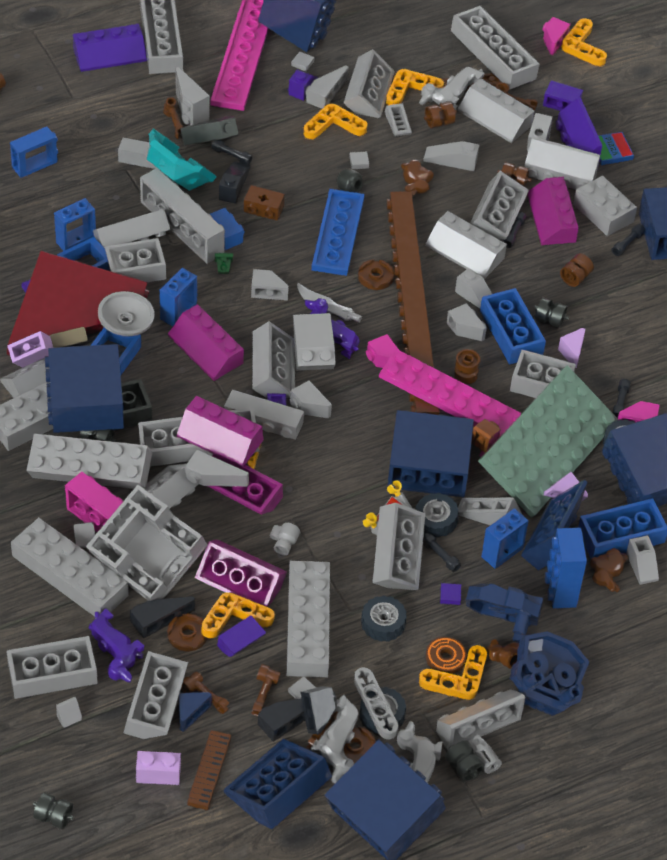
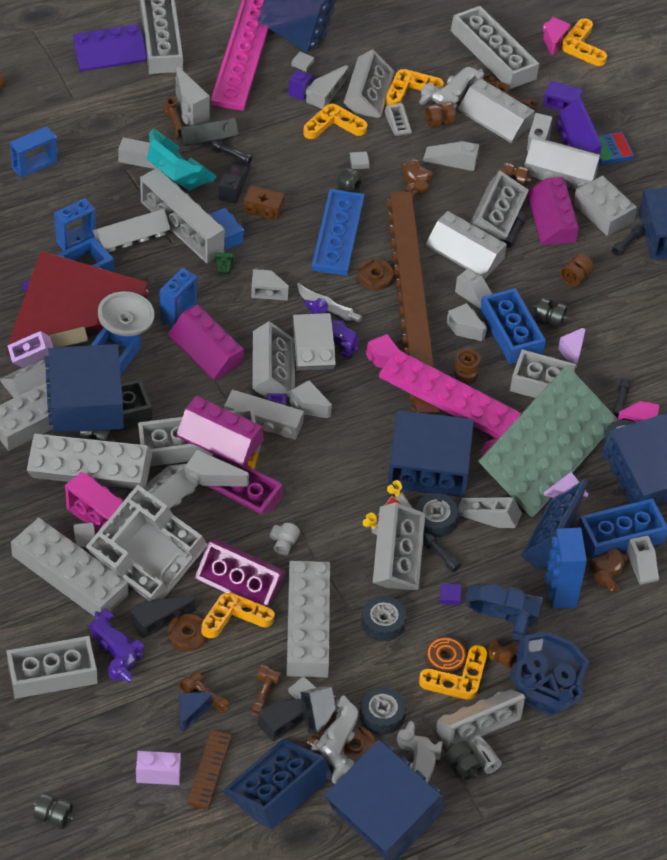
light grey slope [56,697,82,727] -> none
light grey slope [105,238,166,282] -> none
light grey slope [124,651,188,739] -> none
dark purple brick [217,615,266,657] -> none
light grey beam [354,667,398,739] -> none
dark orange slope [471,419,501,453] -> none
blue window [481,508,529,569] -> none

